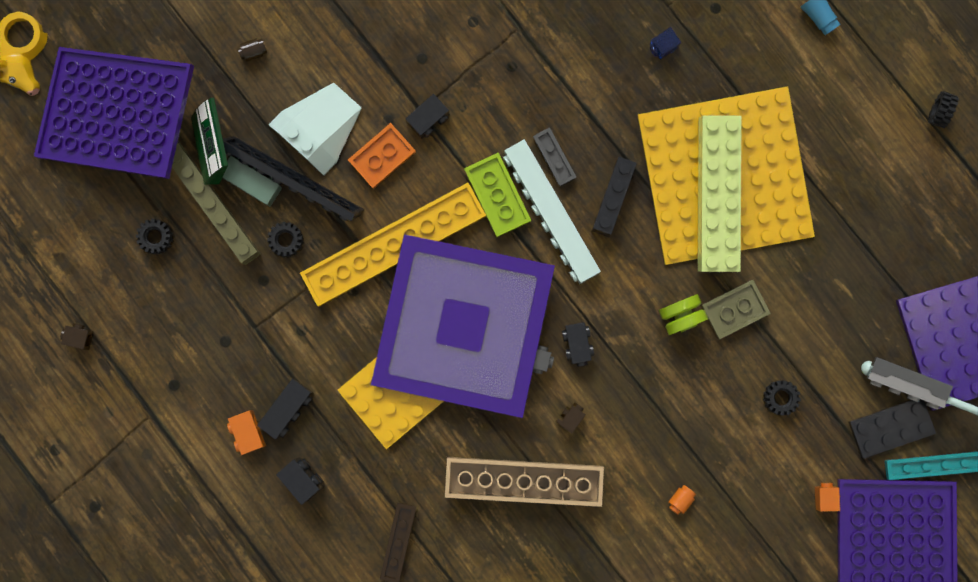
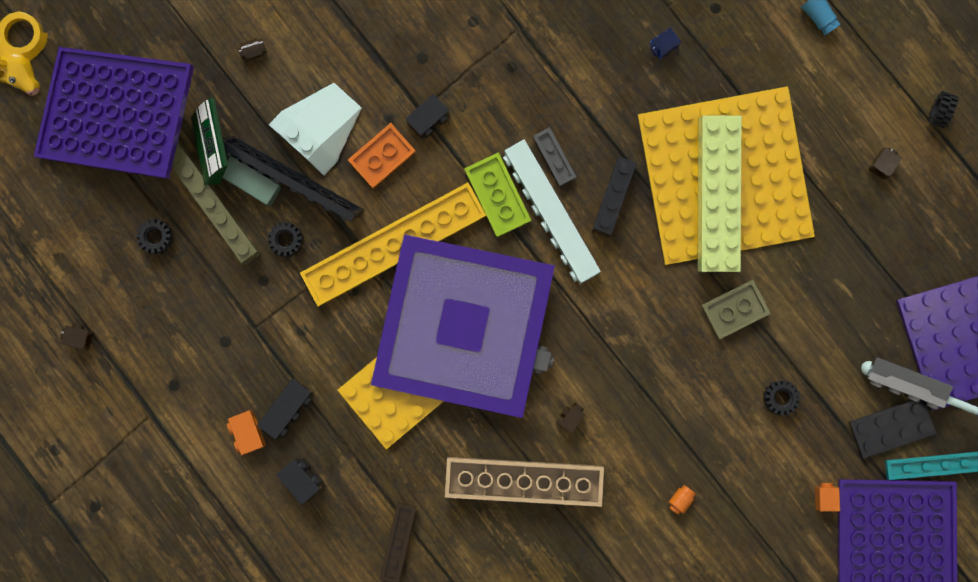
black brick [562,322,594,367] -> none
lime wheel [658,294,708,335] -> none
none -> dark brown brick [868,147,902,180]

